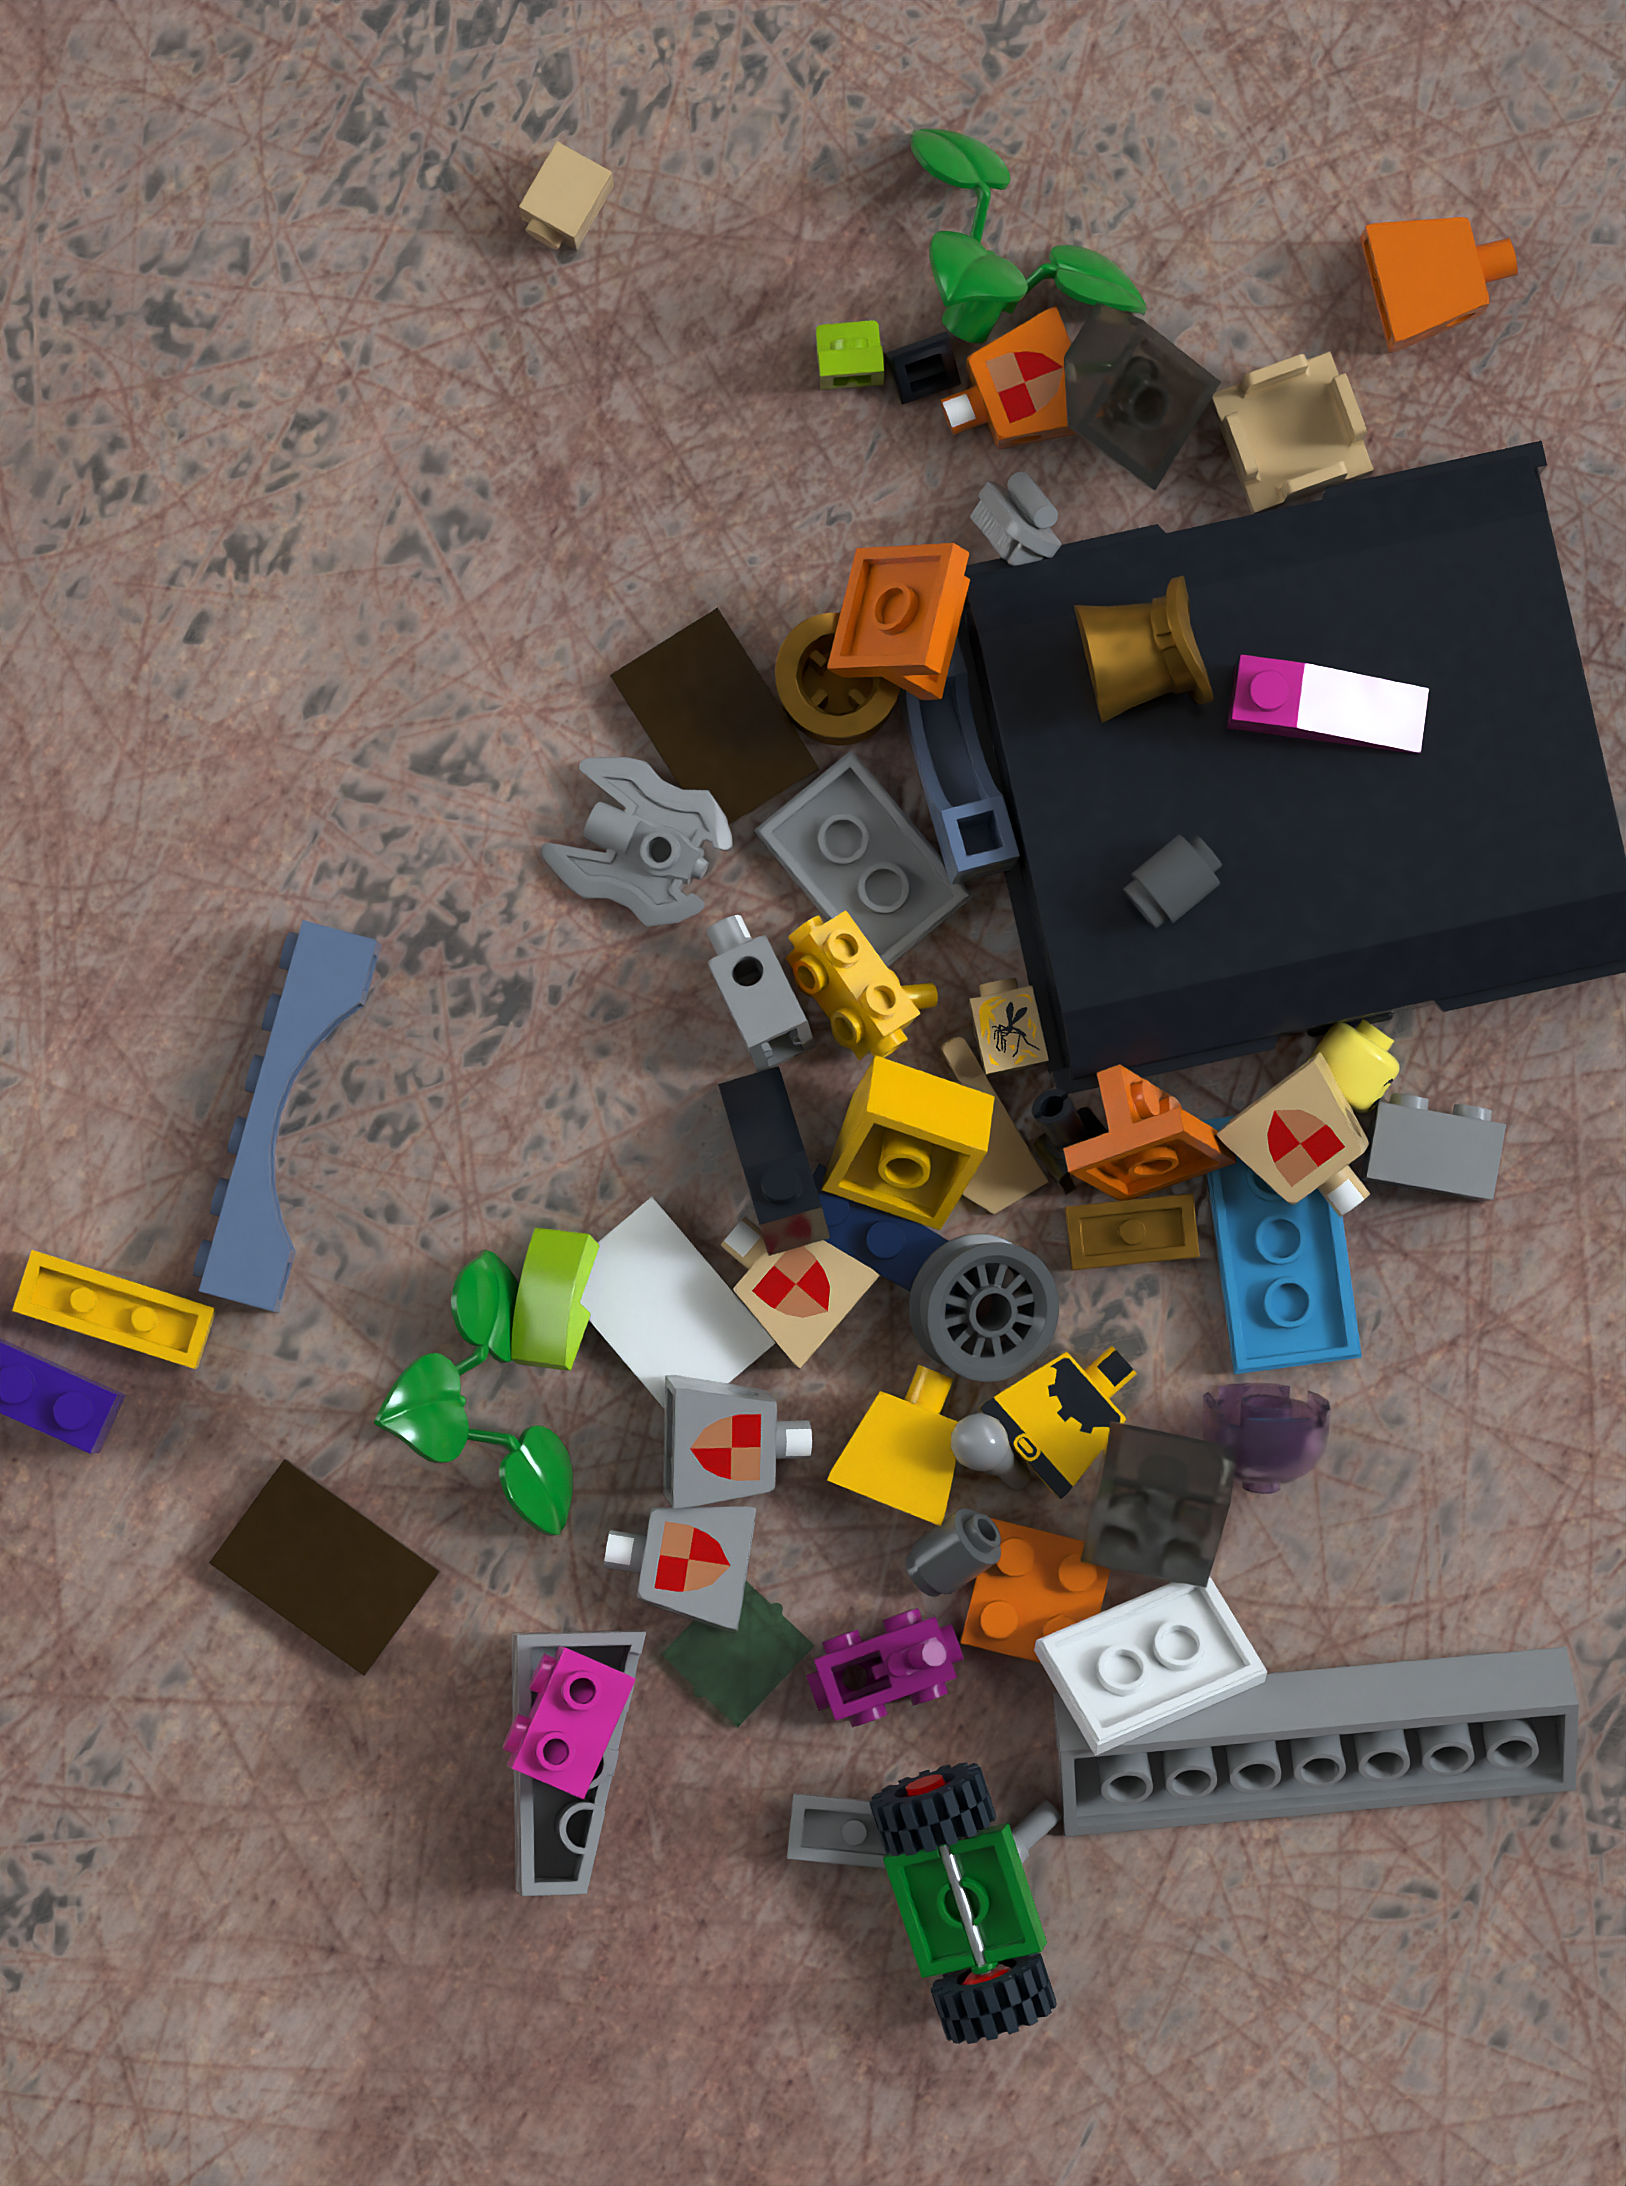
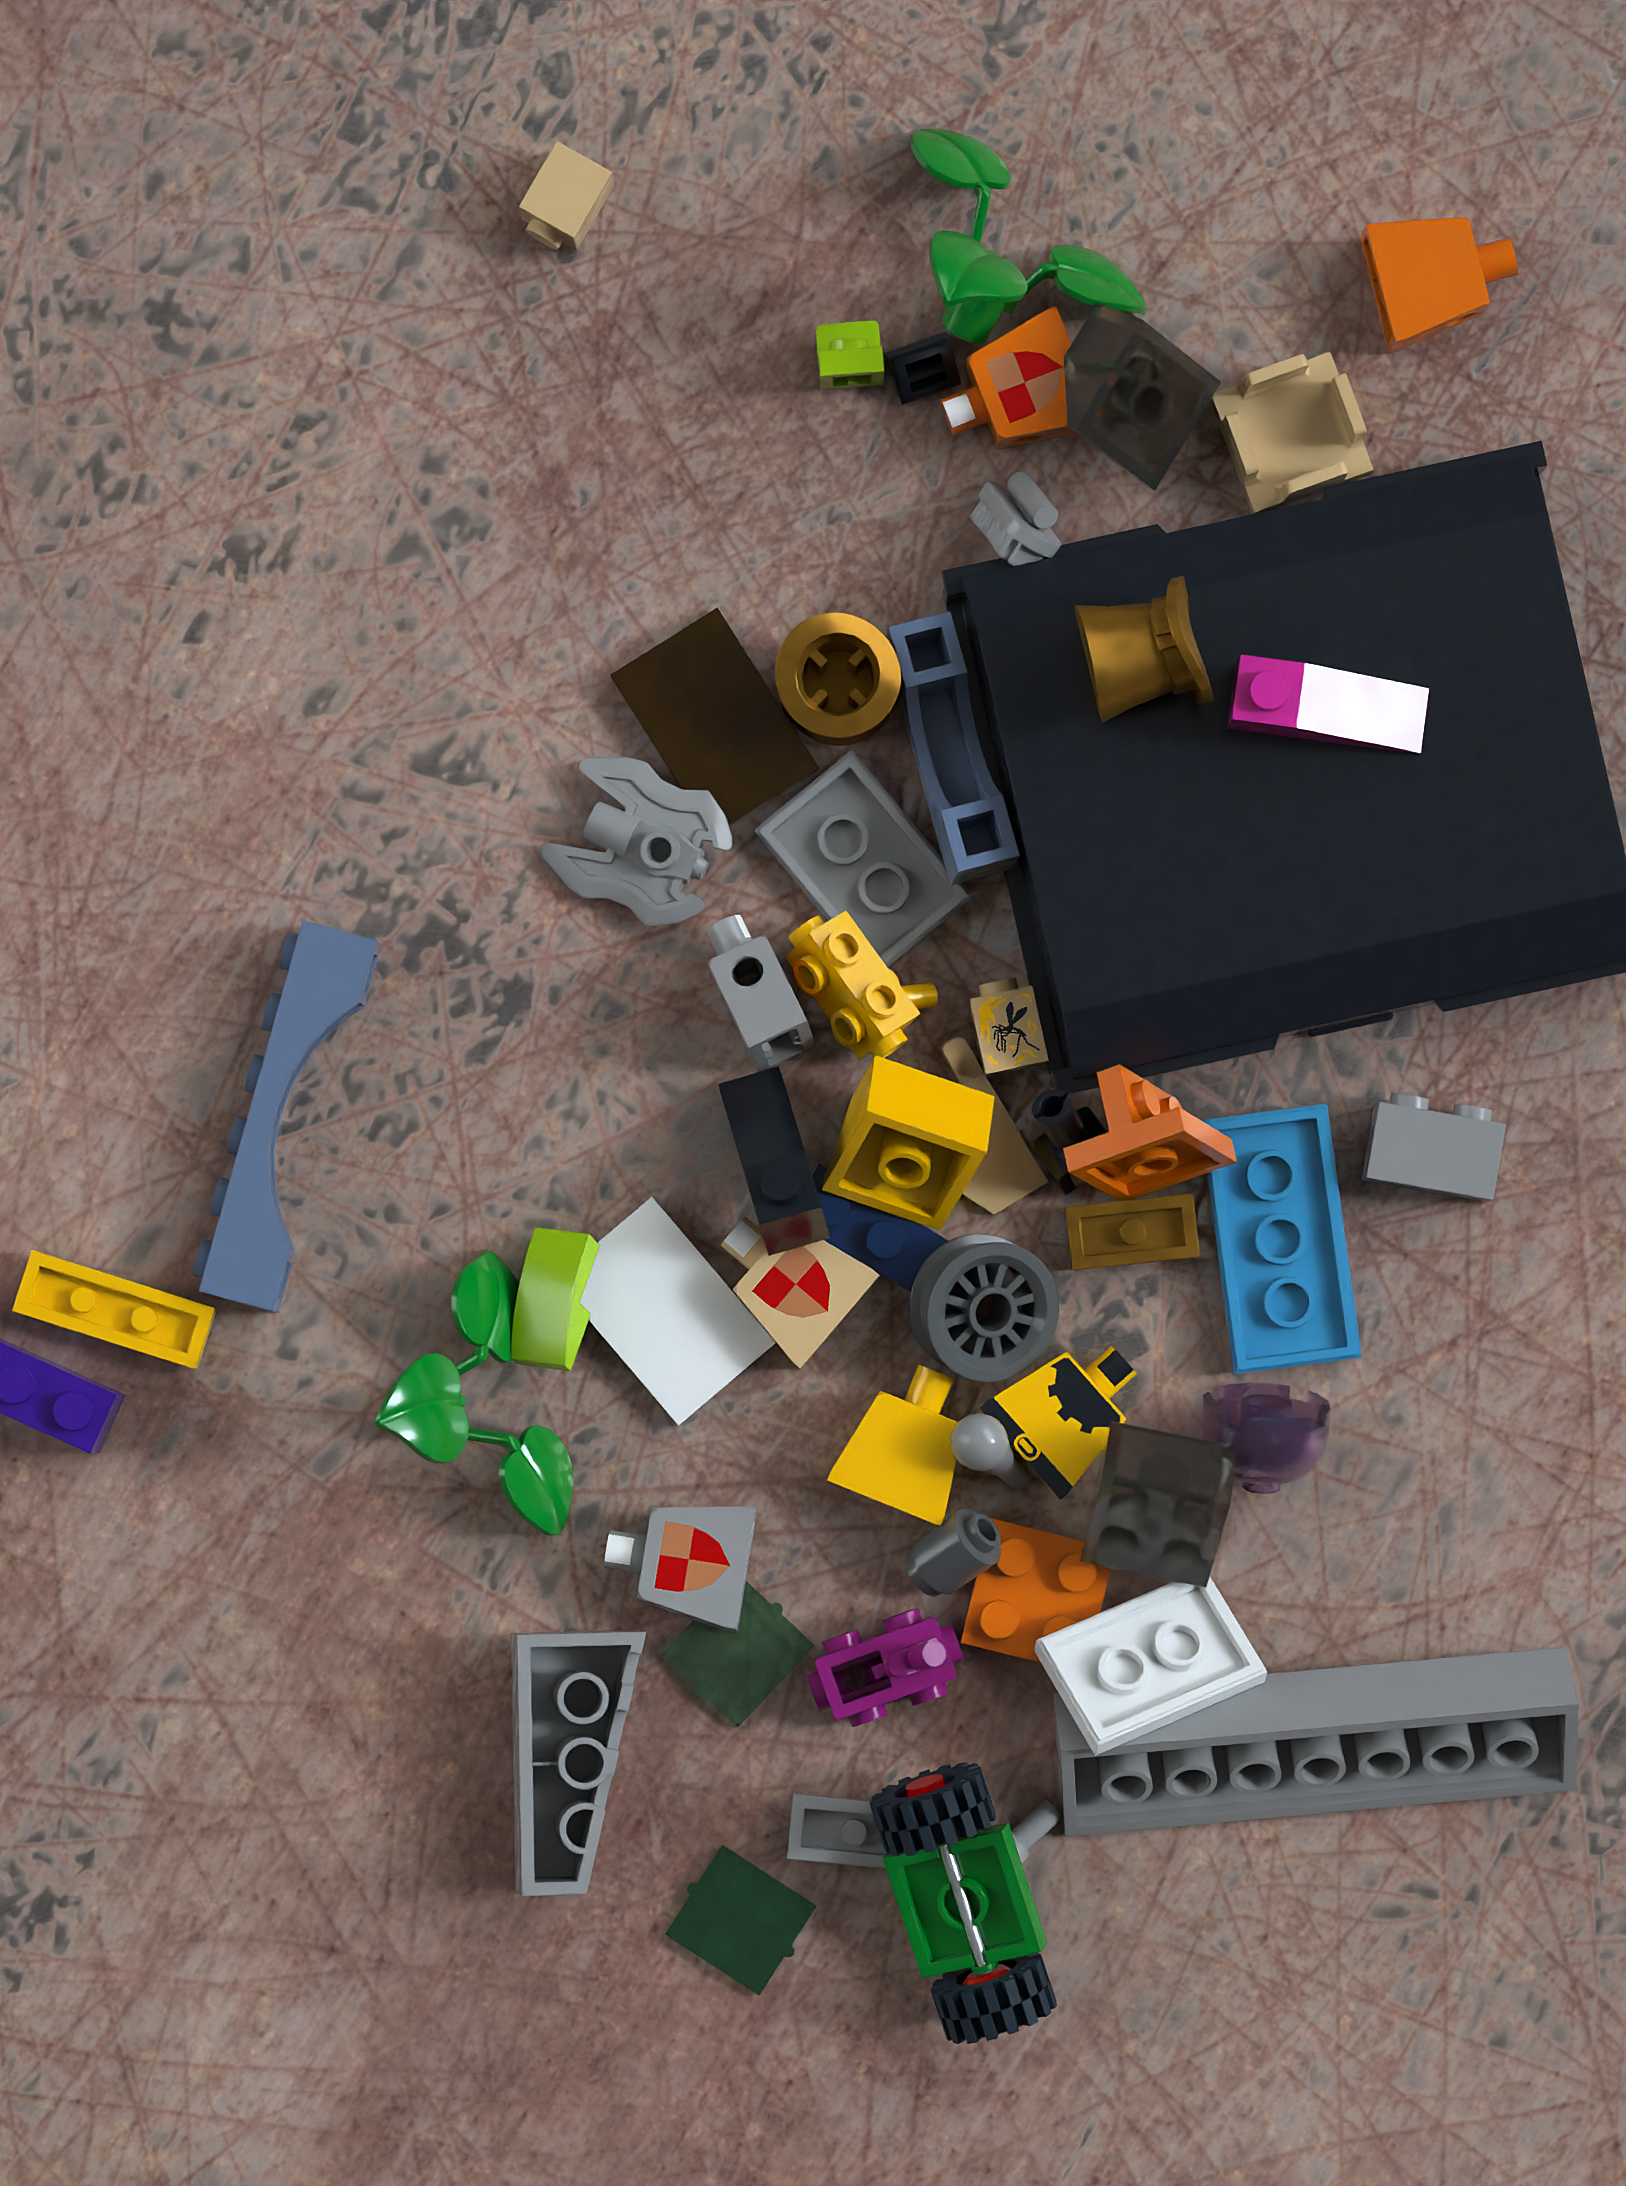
dark brown tile [209,1459,441,1676] -> none
dark pink brick [502,1645,636,1800] -> none
light grey torso [663,1375,812,1509] -> none
orange bracket [827,543,970,700] -> none
dark grey brick [1123,834,1222,929] -> none
tan torso [1216,1052,1370,1217] -> none
light yellow head [1306,1019,1399,1113] -> none
none -> clear green piece [665,1844,817,1995]

